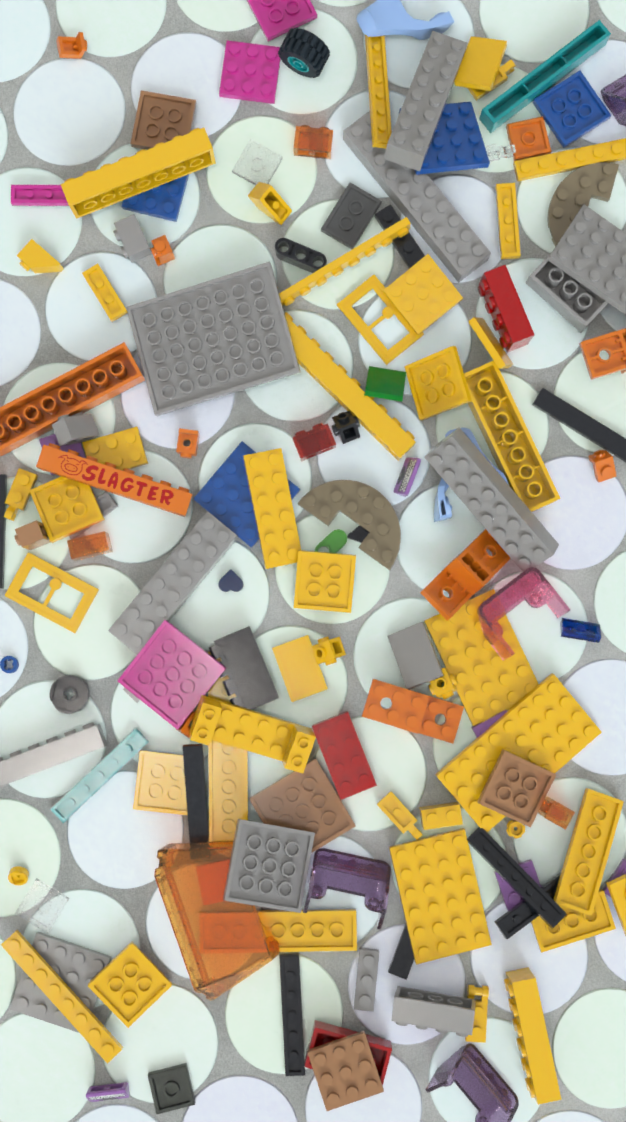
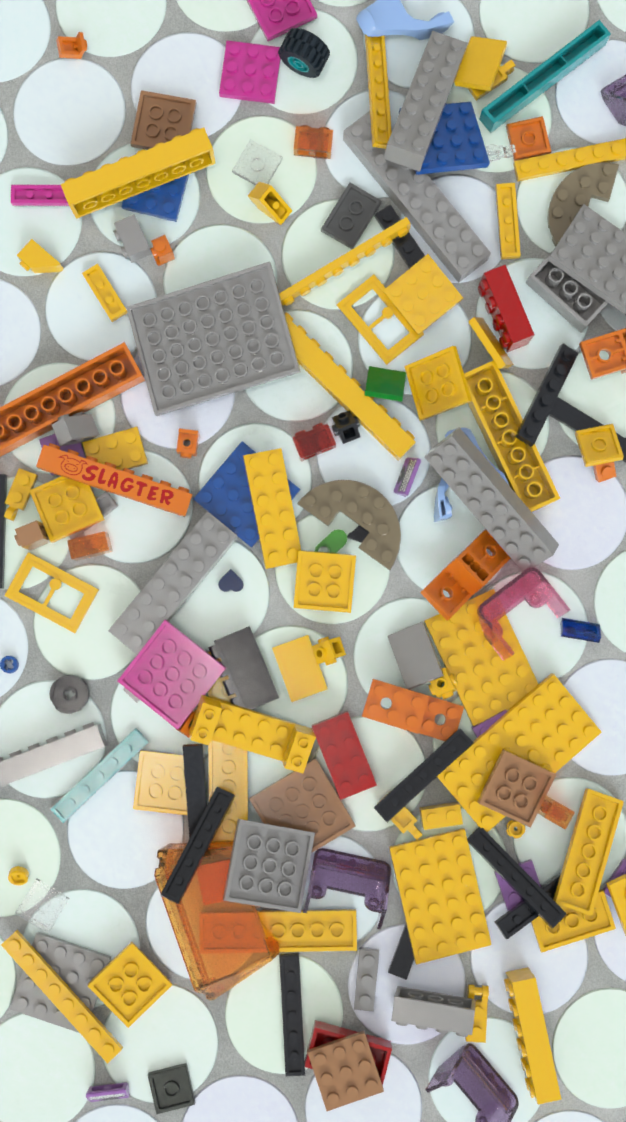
black beam [275,238,327,273] -> none
blue plate [533,70,611,148] -> none
none -> black tile [160,787,235,905]
none -> black plate [374,728,474,823]
none -> black plate [515,343,579,447]
none -> yellow tile [575,424,624,467]

